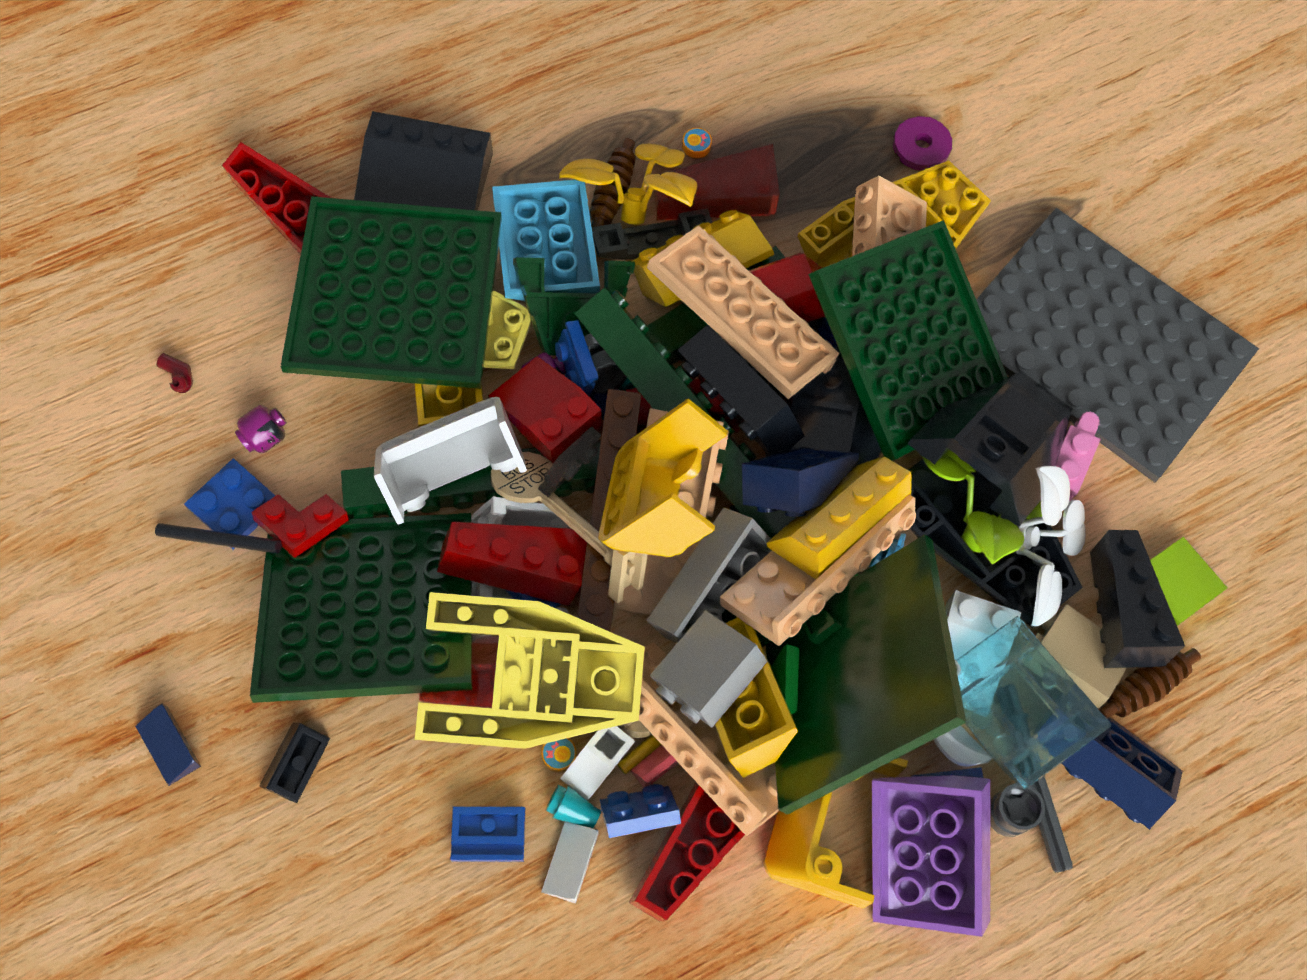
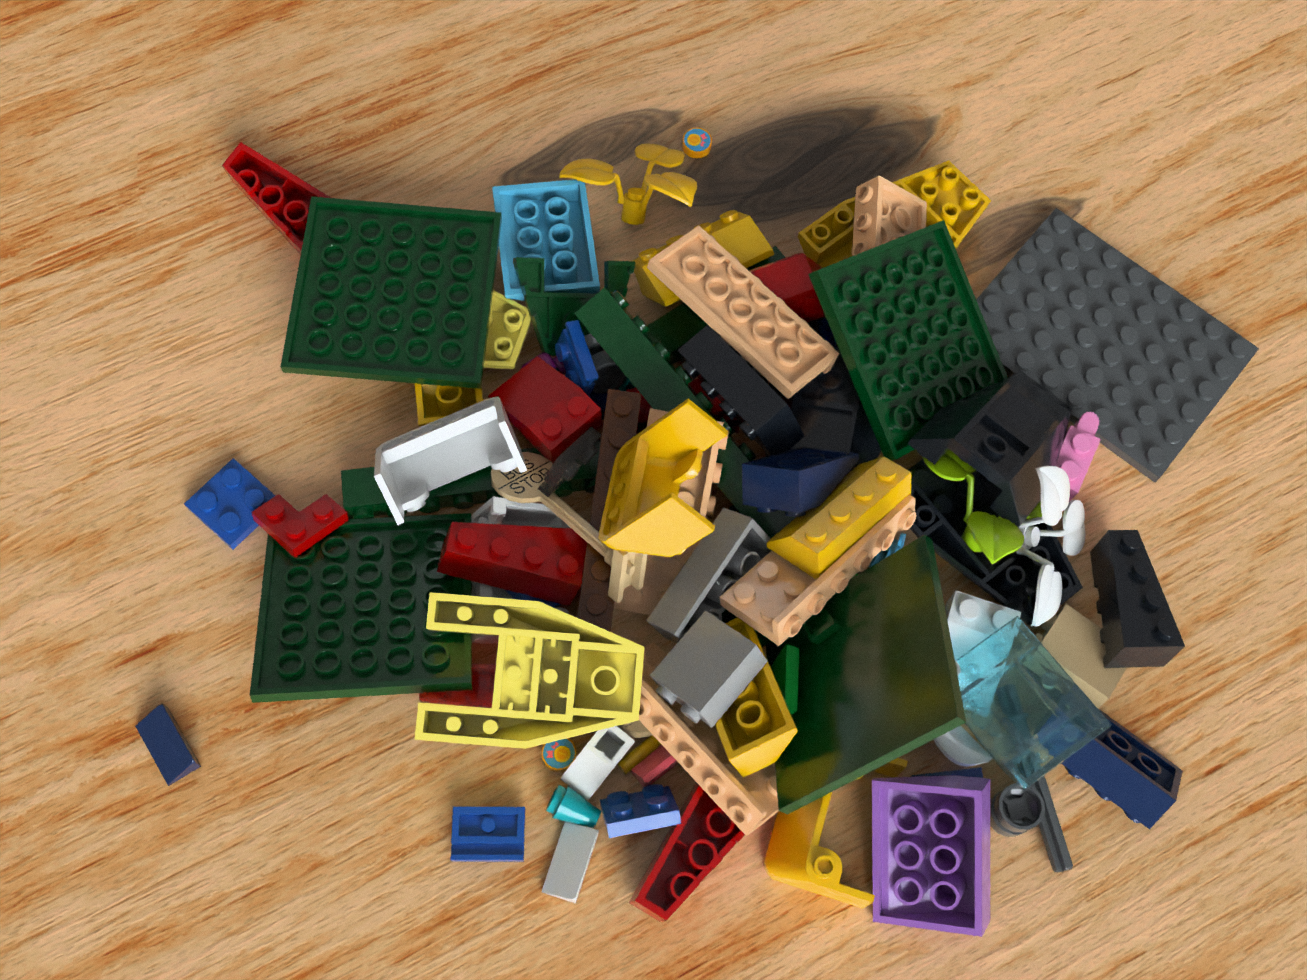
black bar [155,523,282,554] -> none
dark red arm [156,353,193,393] -> none
magenta head [235,405,287,453] -> none
black slope [260,723,330,803] -> none
black slope [354,111,493,210] -> none
reddish brown piece [589,138,636,227] -> none
pearl dark grey slope [592,208,713,260] -> none
clear red wedge [654,144,780,221] -> none
magenta tile [893,116,952,171] -> none
reddish brown piece [1097,648,1201,720] -> none
lime slope [1150,537,1228,626] -> none

